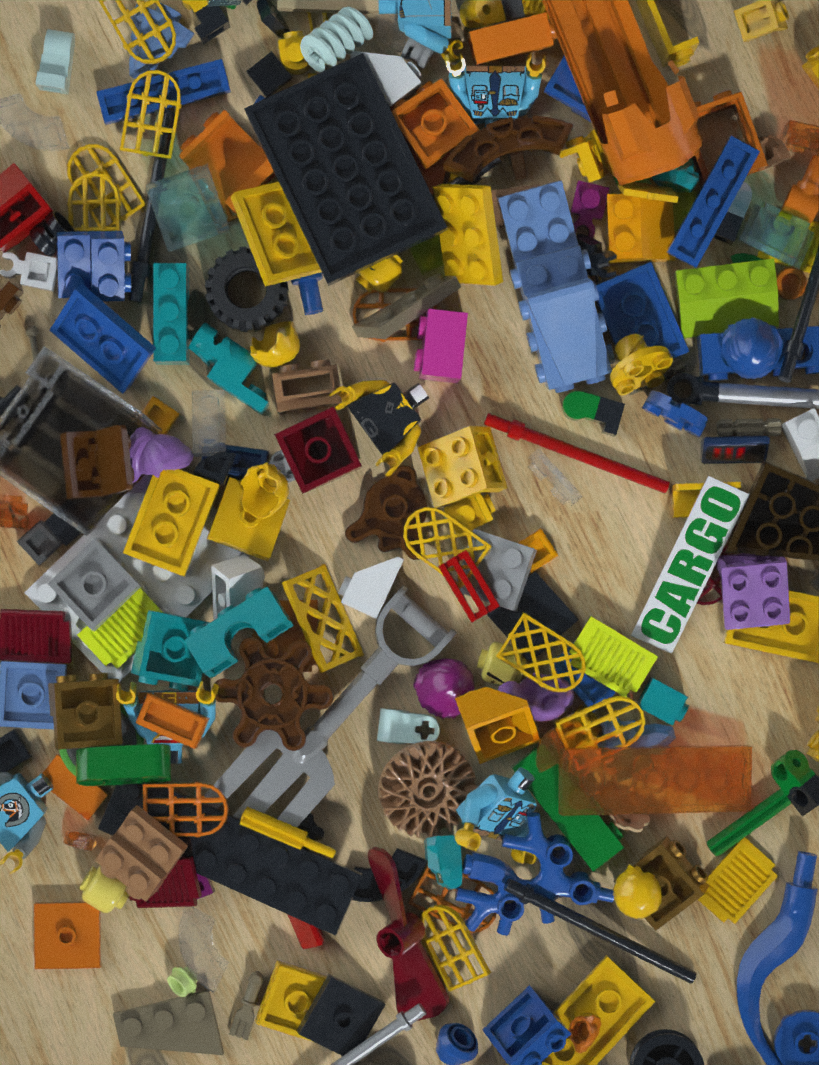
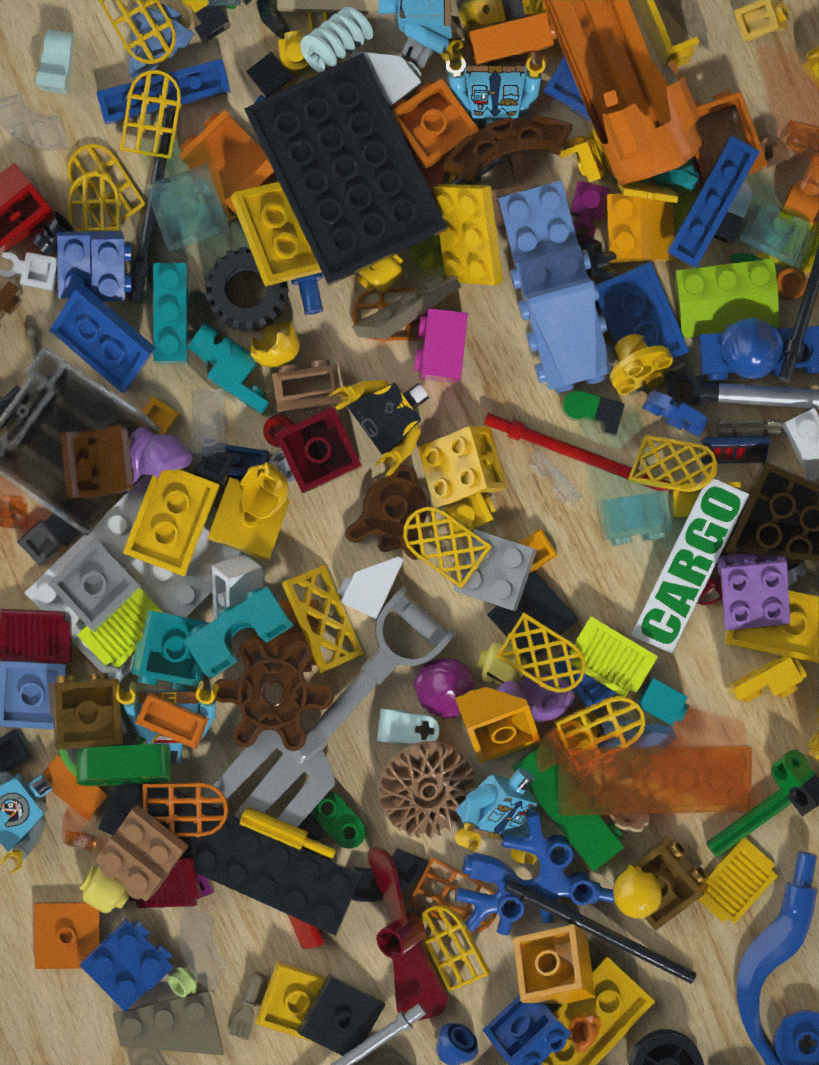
teal rock [424,835,462,890] -> none
red tile [438,550,501,623] -> none
none -> blue plate [79,918,174,1012]
none -> red plate [263,415,294,447]
none -> green plate [312,791,366,849]
none -> light orange slope [513,924,595,1004]
none -> clear light blue brick [596,490,672,546]
none -> yellow window [628,435,718,492]
none -> yellow plate [725,655,807,703]
none -> dark grey tile [787,561,808,585]

